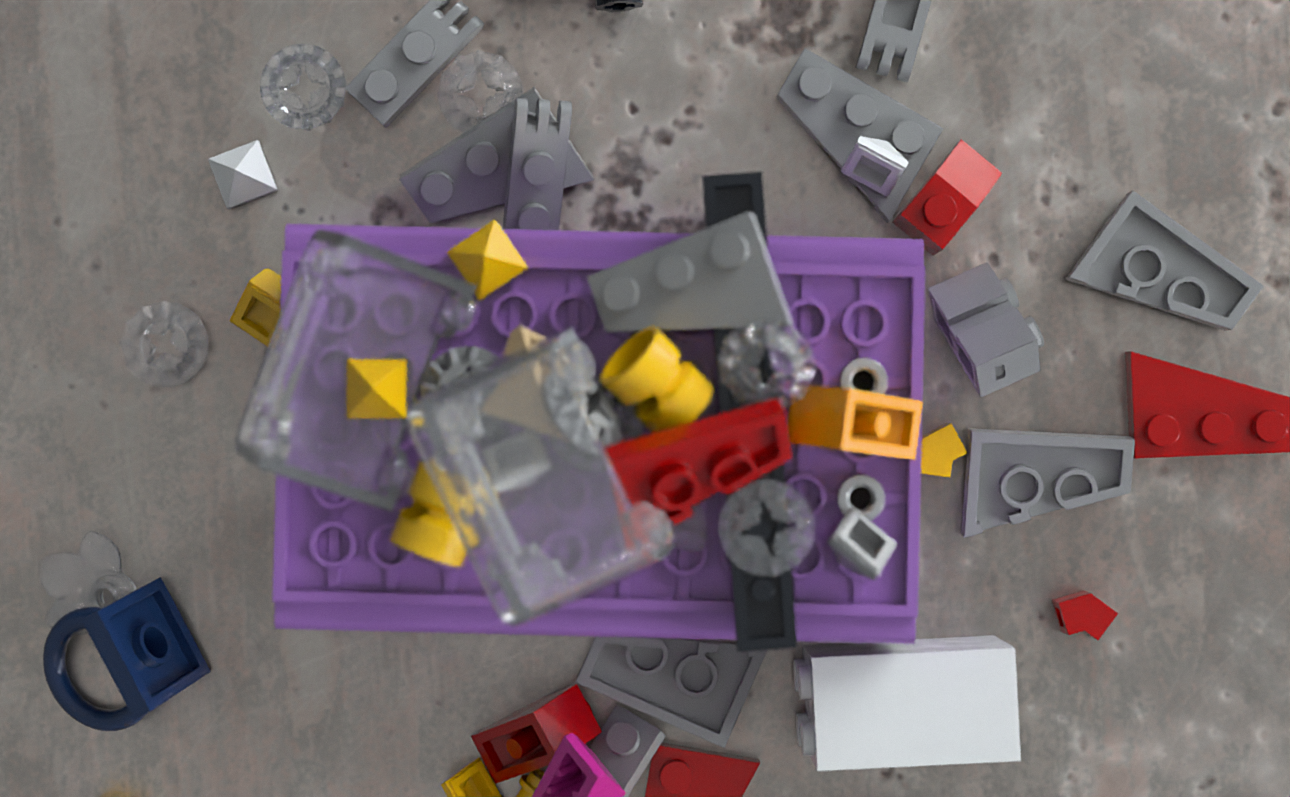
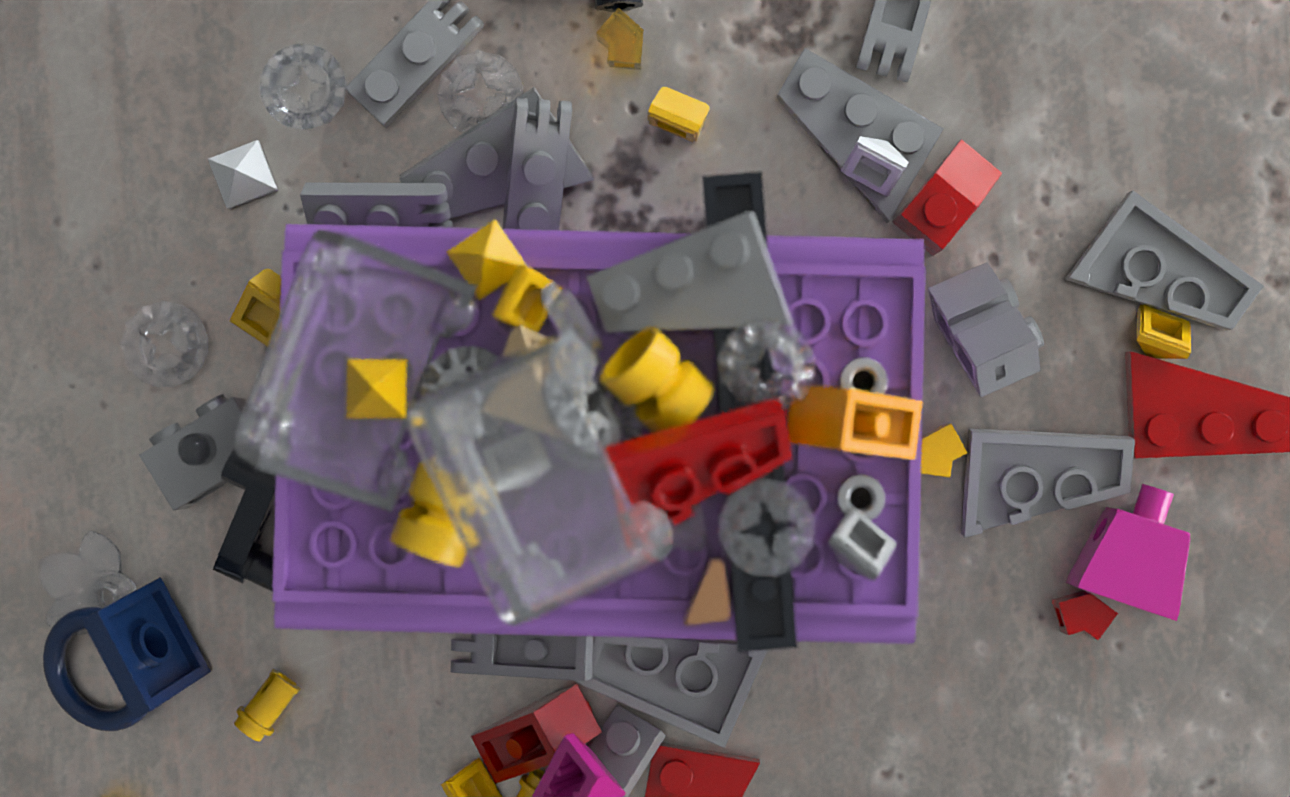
white brick [793,635,1021,771] -> none
none -> light grey piece [139,394,276,511]
none -> black beam [213,435,277,592]
none -> yellow pin [234,669,301,742]
none -> light grey hinge [300,183,453,228]
none -> light grey hinge [450,634,593,681]
none -> yellow slope [493,263,562,333]
none -> clear gear [541,281,605,371]
none -> clear yellow piece [596,7,644,70]
none -> yellow slope [647,87,710,142]
none -> medium nougat slope [683,556,731,626]
none -> dark pink torso [1066,484,1191,621]
none -> yellow slope [1136,304,1191,359]

